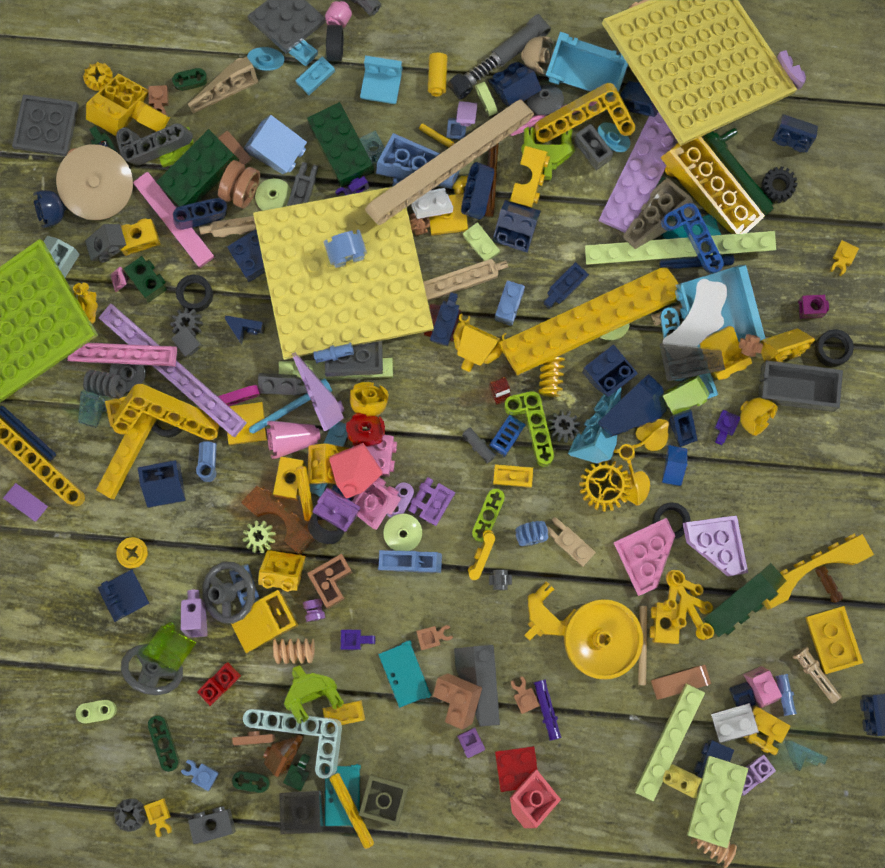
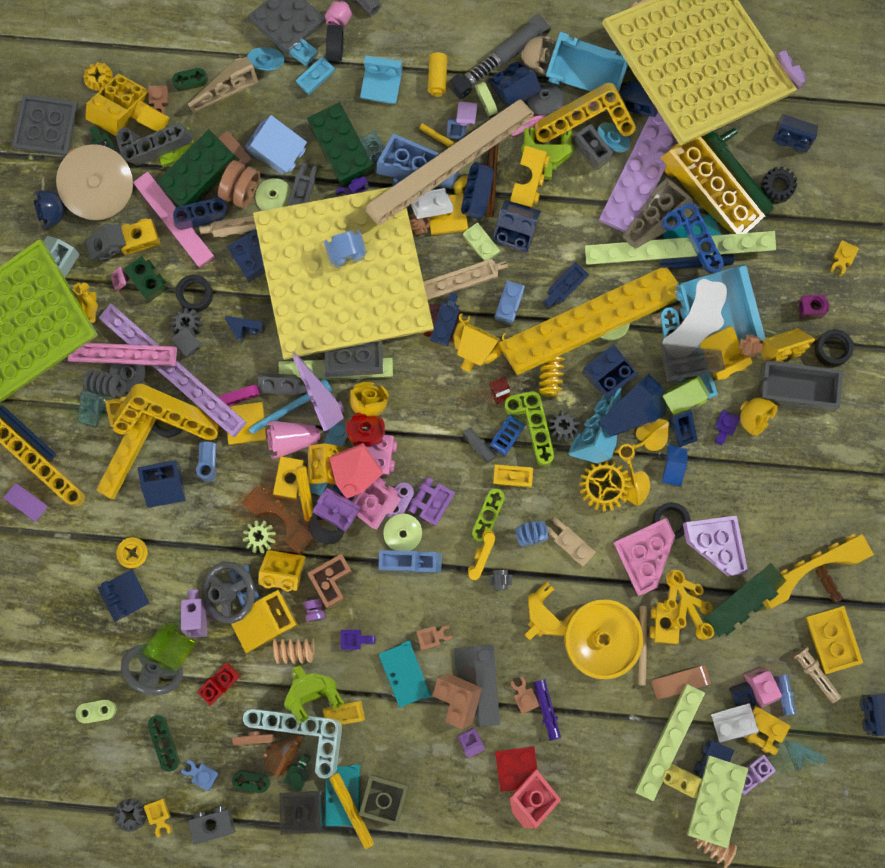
medium blue pin [314,343,354,363] -> none

